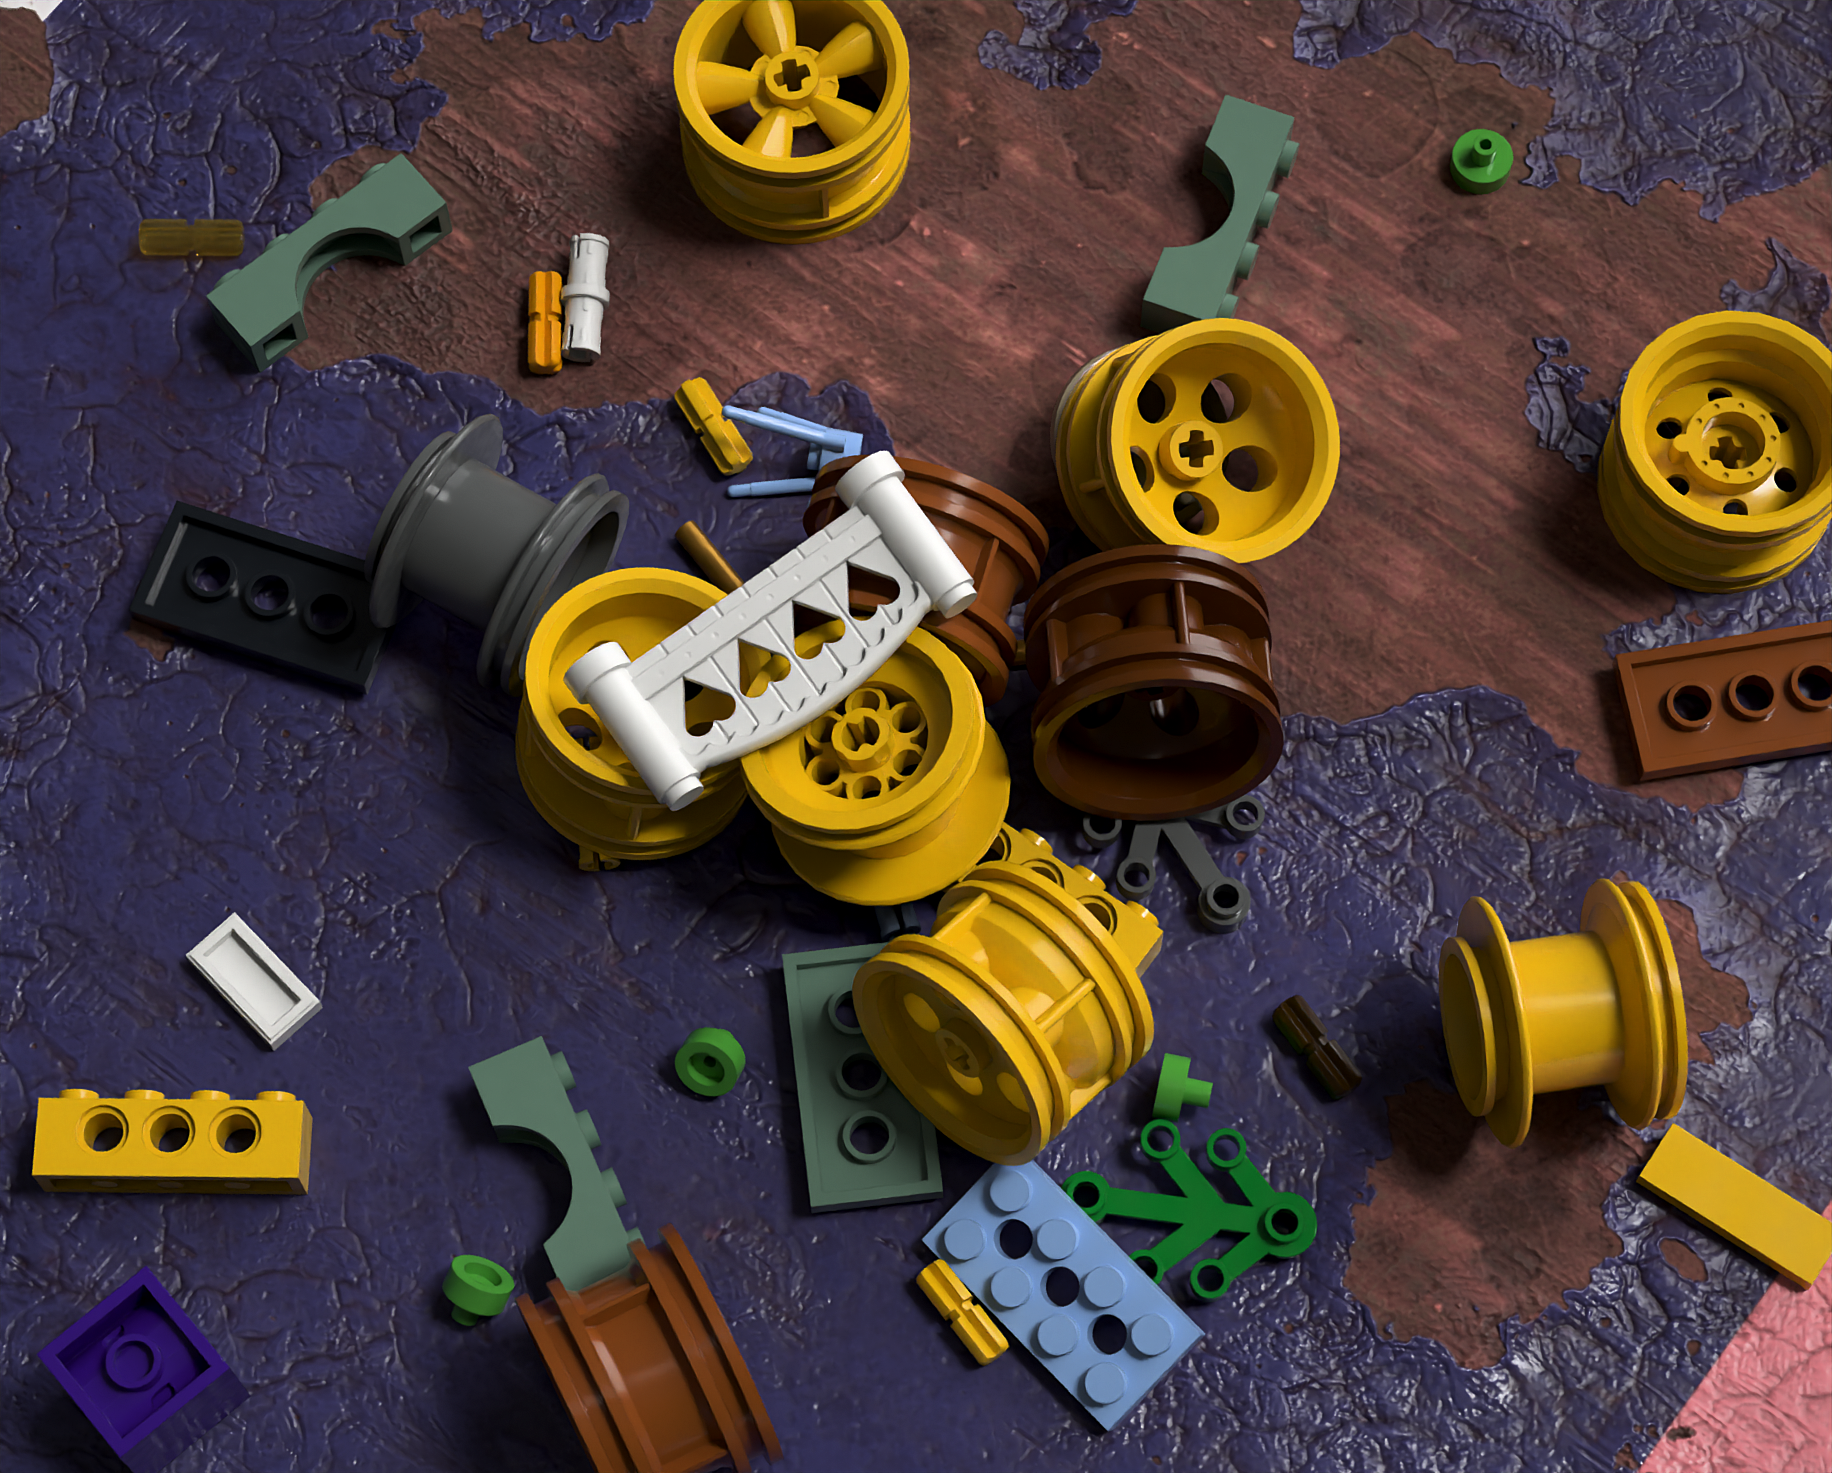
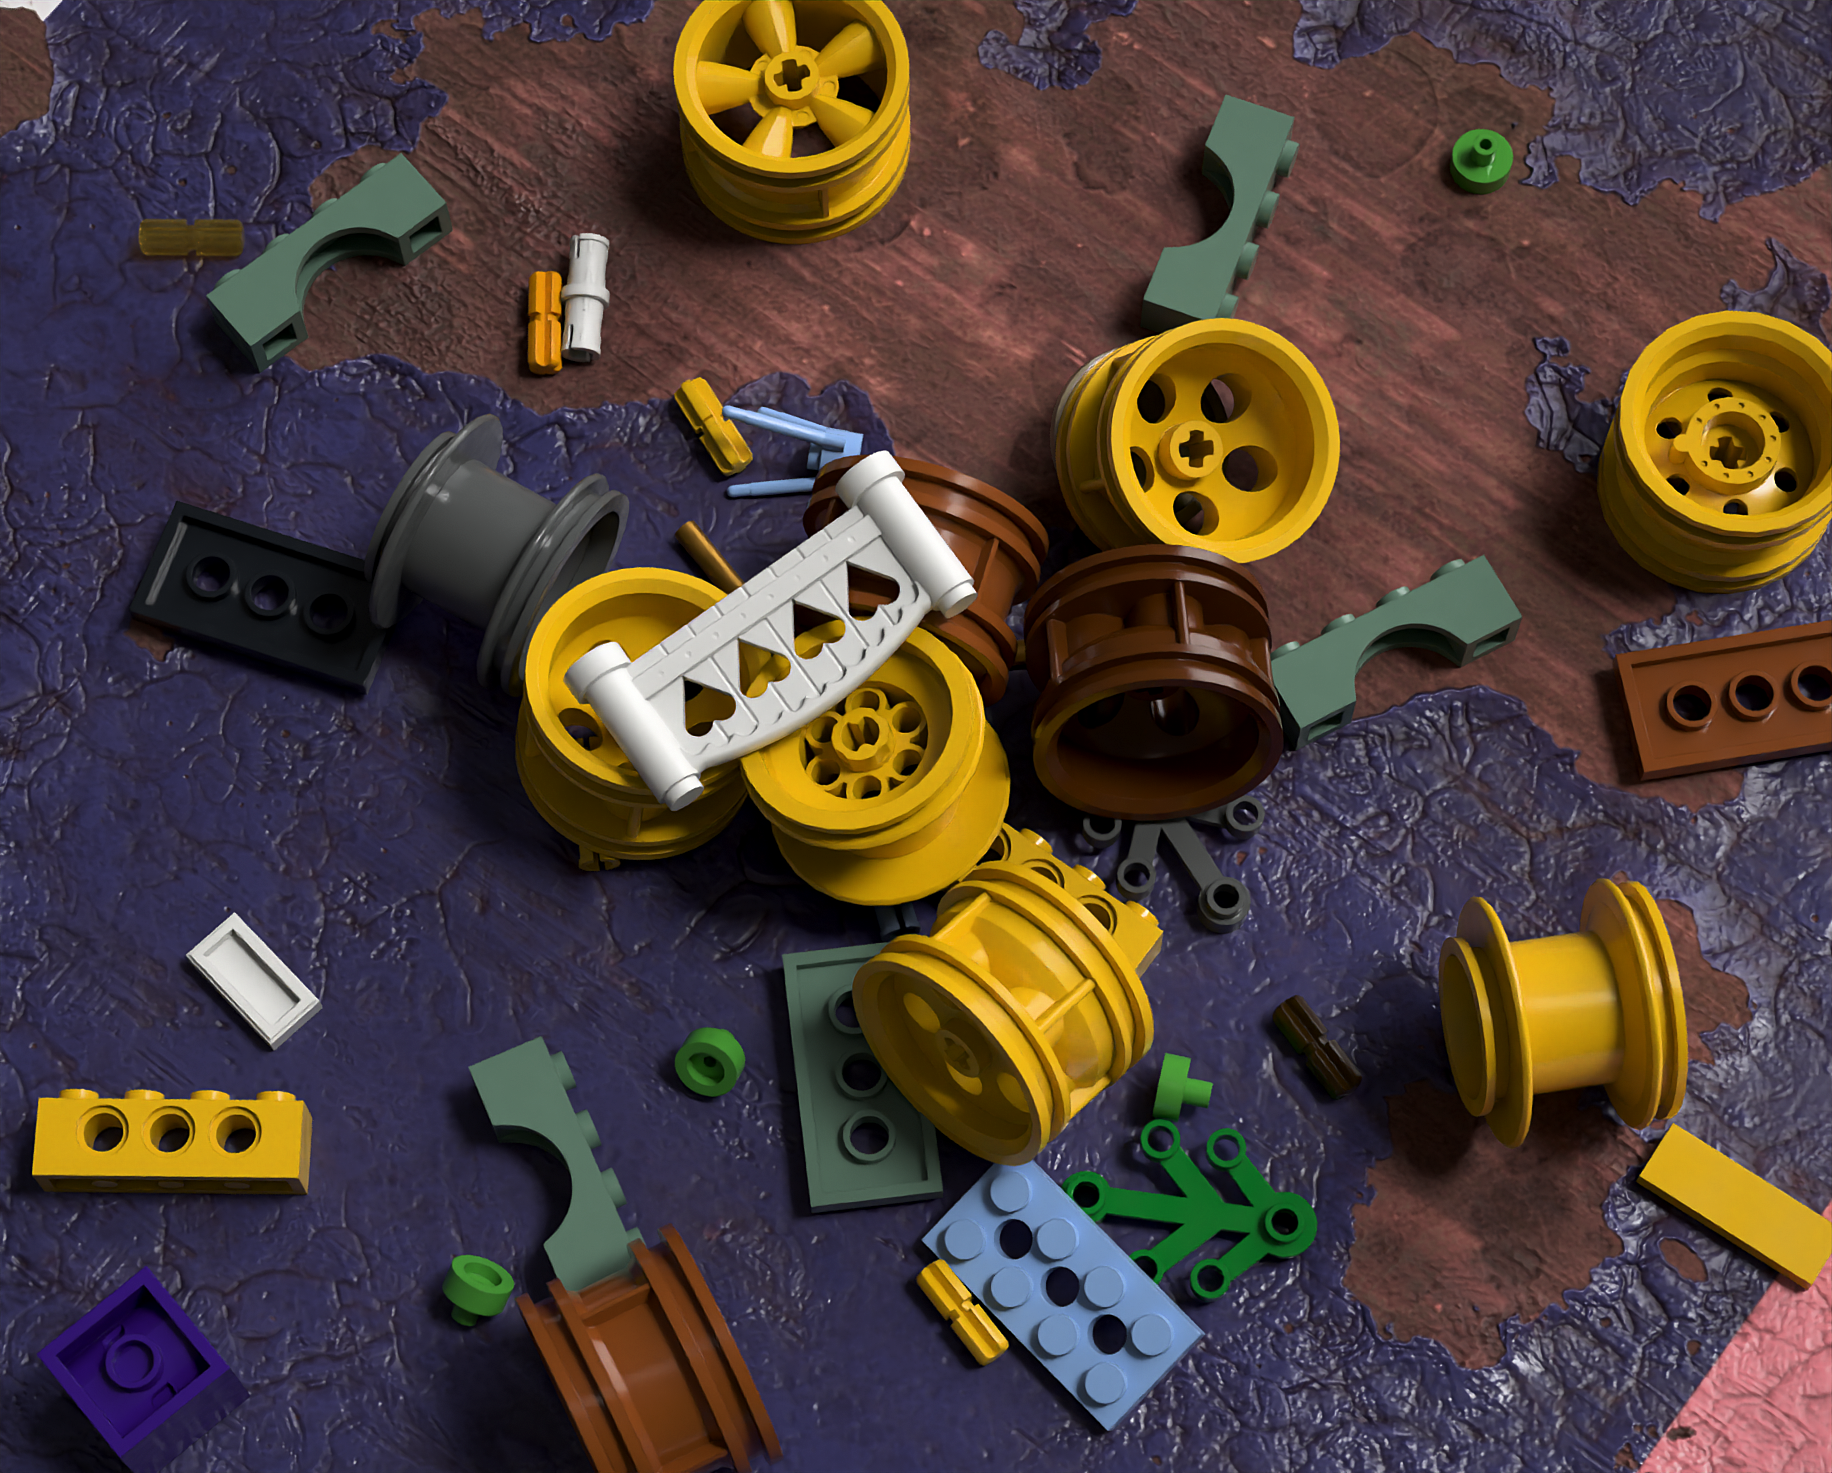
none -> sand green arch [1270,555,1522,751]

